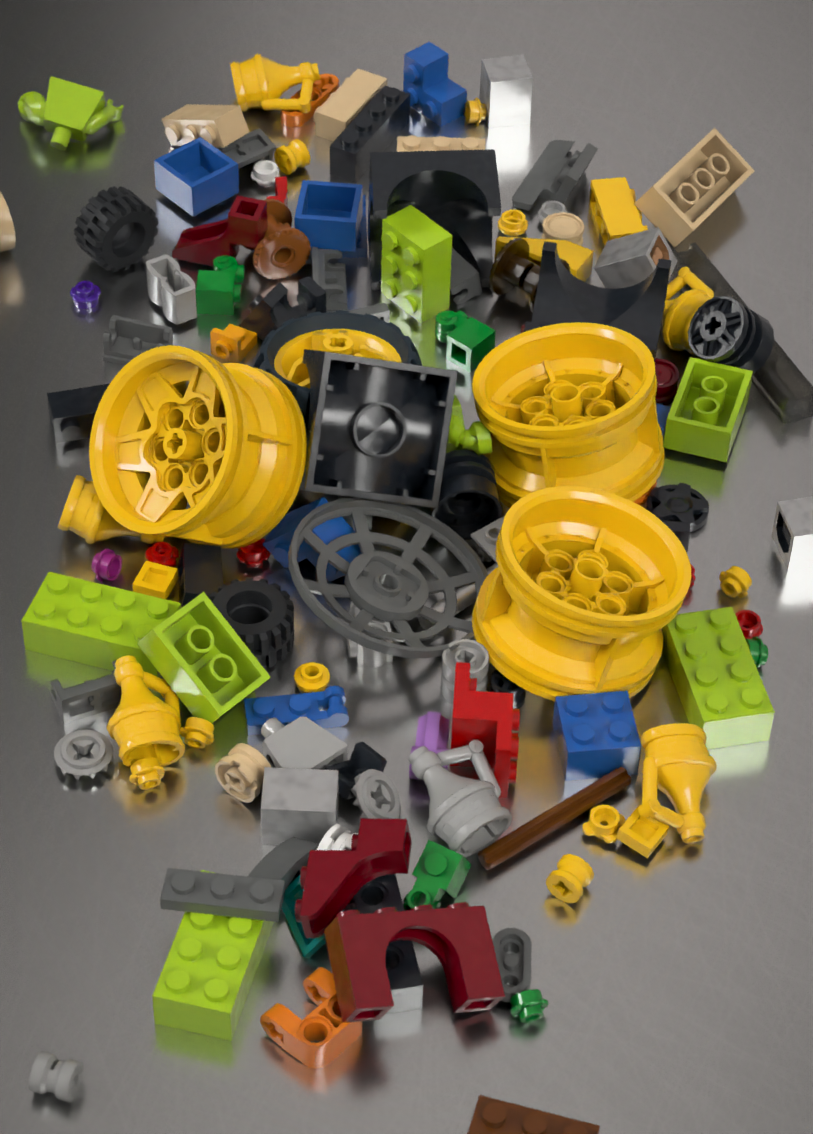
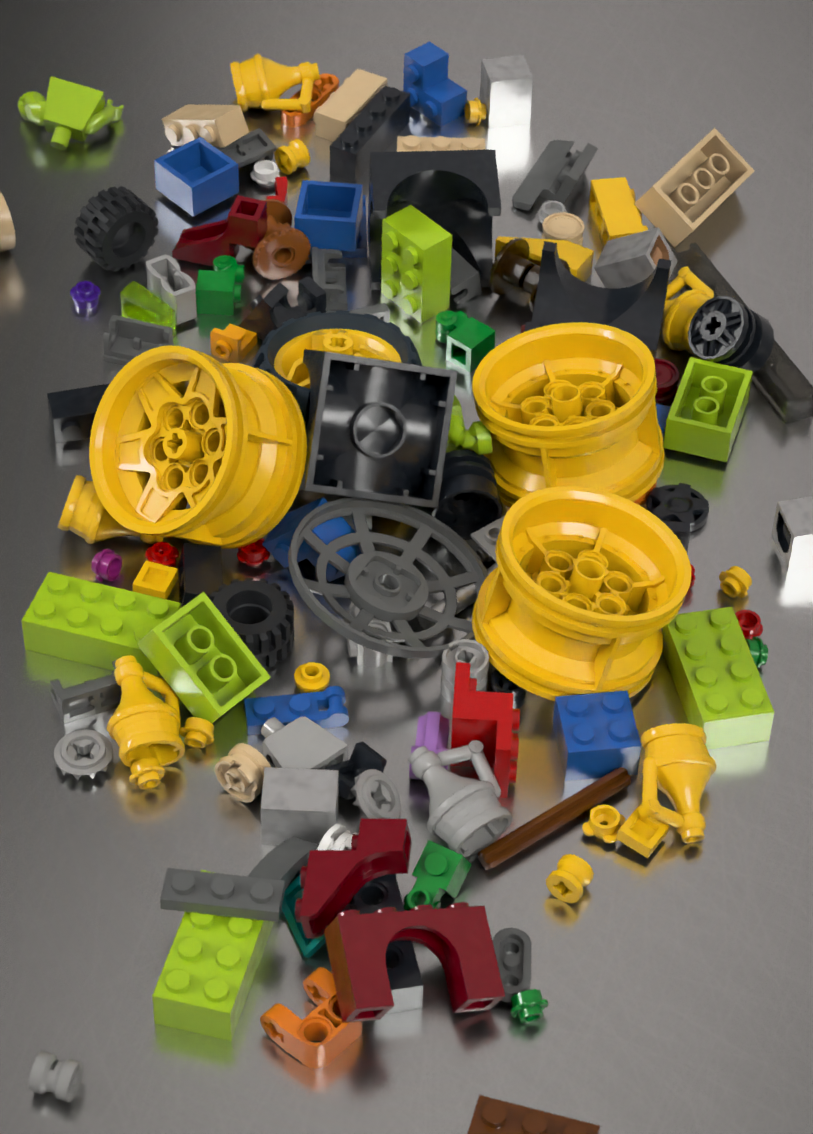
yellow plate [498,209,528,237] -> none
none -> clear neon green slope [120,281,176,338]

